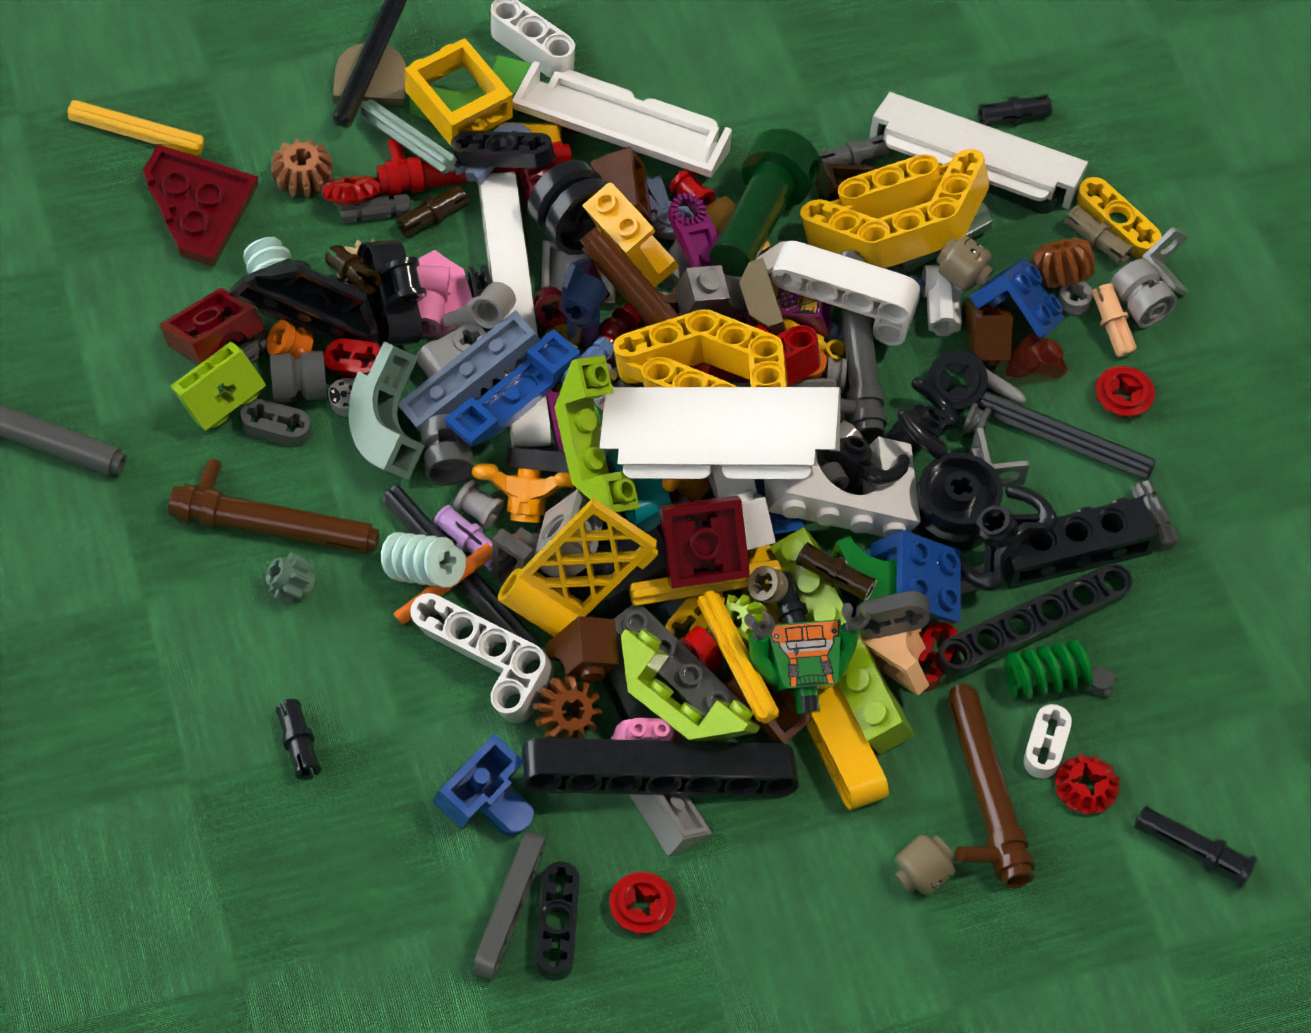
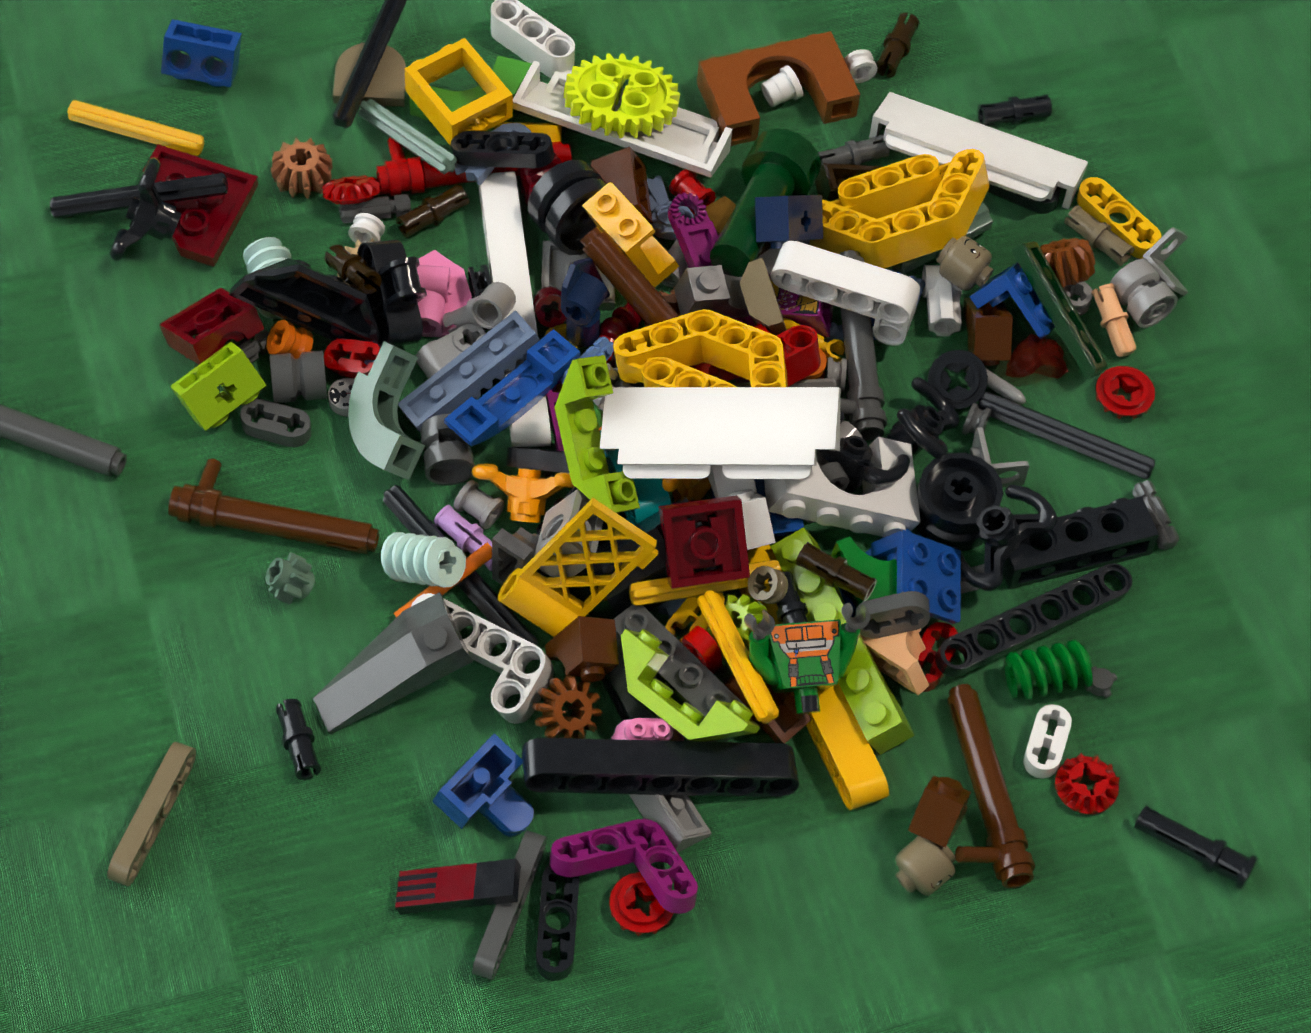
none -> black axle [50,173,228,219]
none -> dark tan beam [107,741,196,887]
none -> black piece [110,157,182,261]
none -> blue brick [161,19,242,87]
none -> dark grey wedge [313,592,473,734]
none -> white bush [348,213,385,243]
none -> tile [395,858,521,915]
none -> magenta beam [550,819,698,914]
none -> neon yellow gear [563,53,680,138]
none -> dark orange arch [697,31,860,146]
none -> dark blue brick [755,195,823,249]
none -> white piece [761,65,803,107]
none -> white bush [844,49,878,83]
none -> dark brown pin [876,12,920,78]
none -> reddish brown arch [908,775,971,848]
none -> dark green tile [1011,241,1108,378]

